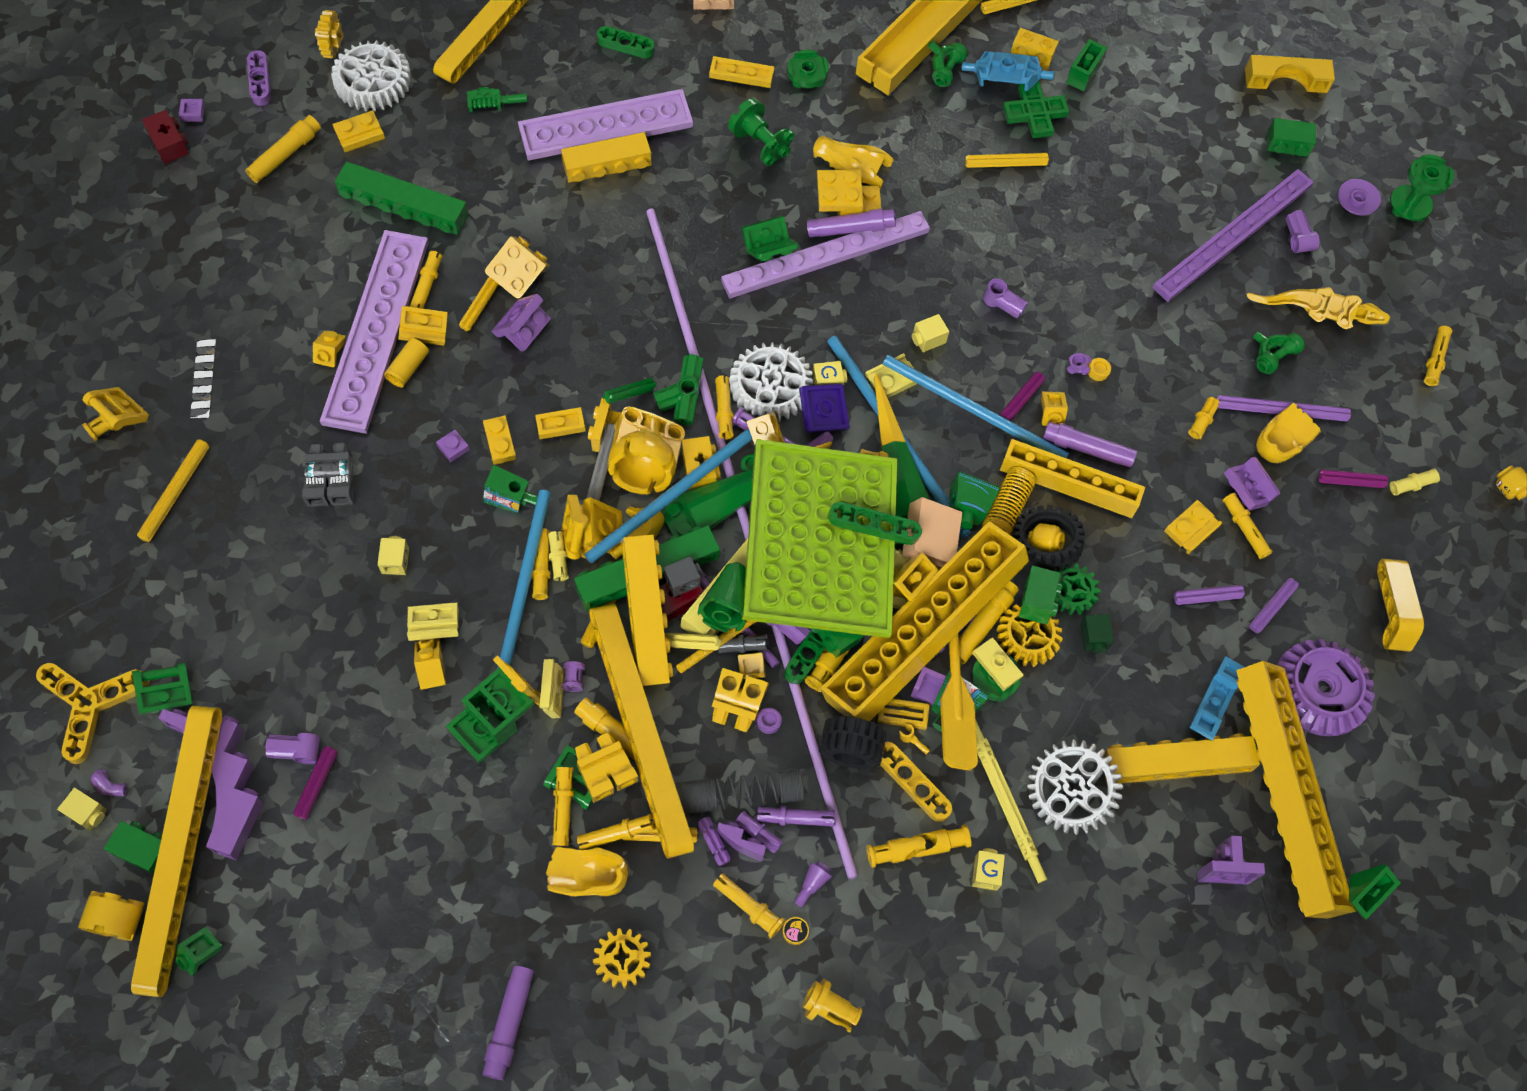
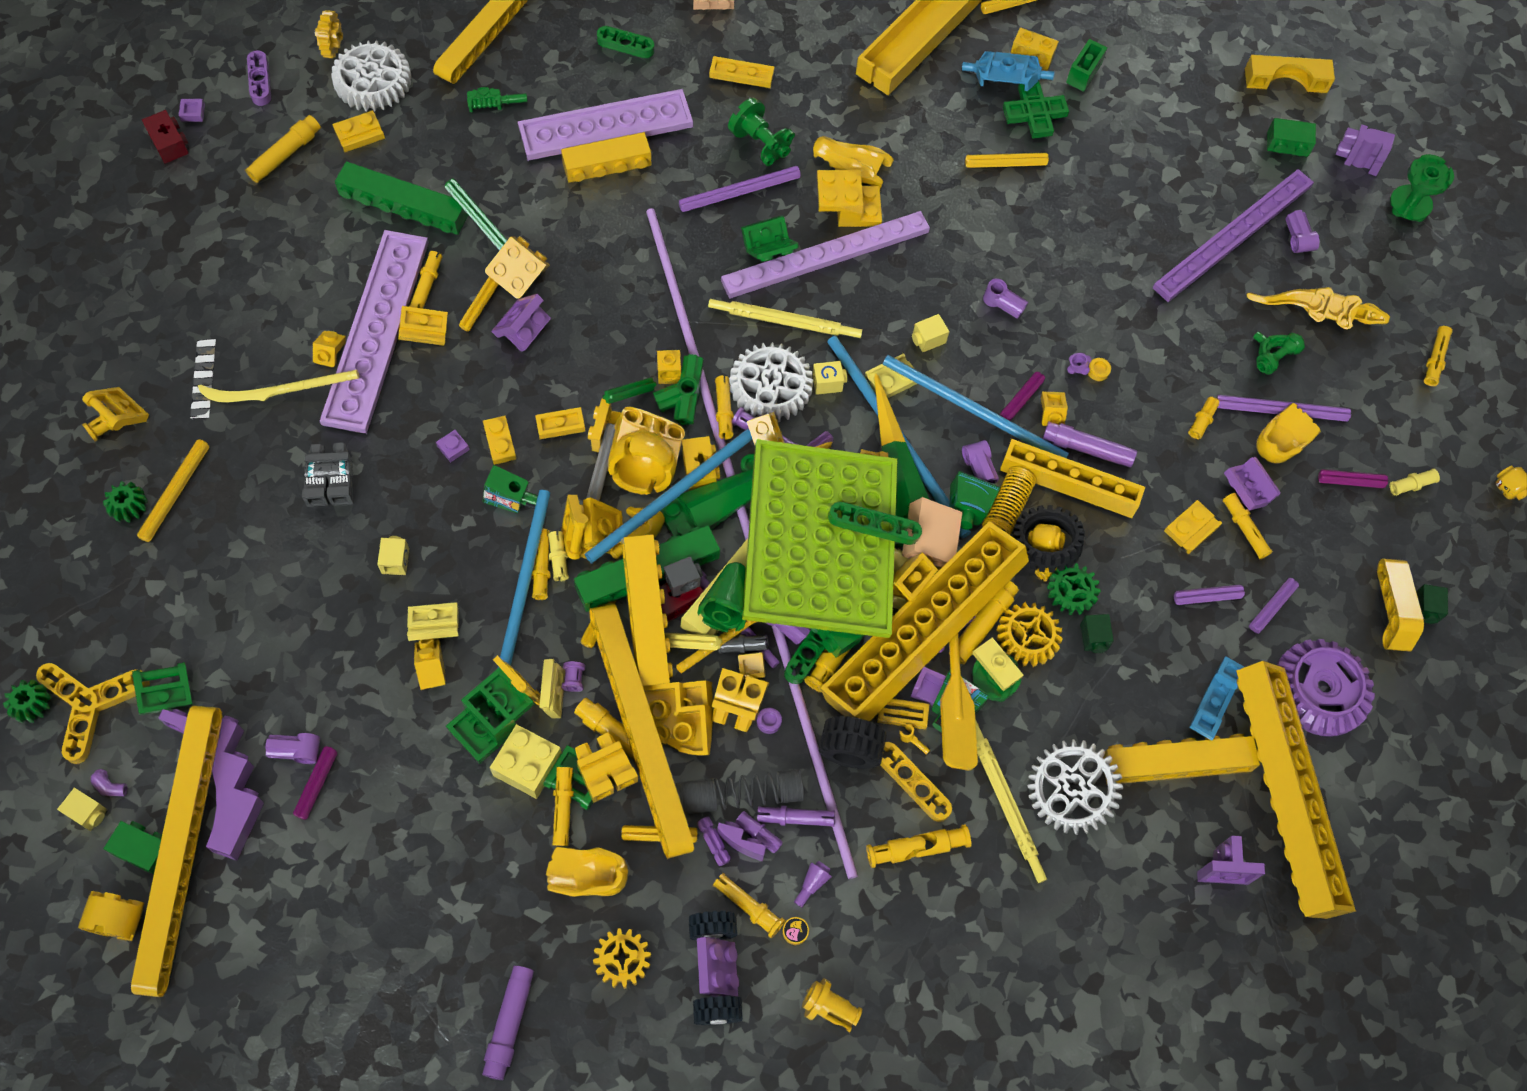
green bracket [176,927,222,976] -> none
yellow pin [384,338,429,388] -> none
yellow pin [577,814,655,850] -> none
green plate [787,50,829,88] -> none
dark purple plate [799,384,850,433] -> none
medium lavender piece [807,208,896,238] -> none
green piece [928,40,968,87] -> none
light yellow brick [972,848,1005,891] -> none
green brick [1019,565,1062,625] -> none
medium lavender dish [1338,179,1381,216] -> none
green slope [1349,864,1401,920] -> none
none -> green gear [3,679,51,723]
none -> green gear [103,481,148,523]
none -> light yellow piece [198,370,359,403]
none -> axle [444,178,508,251]
none -> light yellow brick [490,724,562,799]
none -> yellow brick [643,680,713,755]
none -> yellow brick [657,350,681,384]
none -> medium lavender axle [679,166,801,212]
none -> plate [689,911,743,1025]
none -> light yellow axle [708,299,862,338]
none -> medium lavender piece [962,440,999,484]
none -> medium lavender hips [1335,125,1395,176]
none -> dark green brick [1416,584,1448,624]

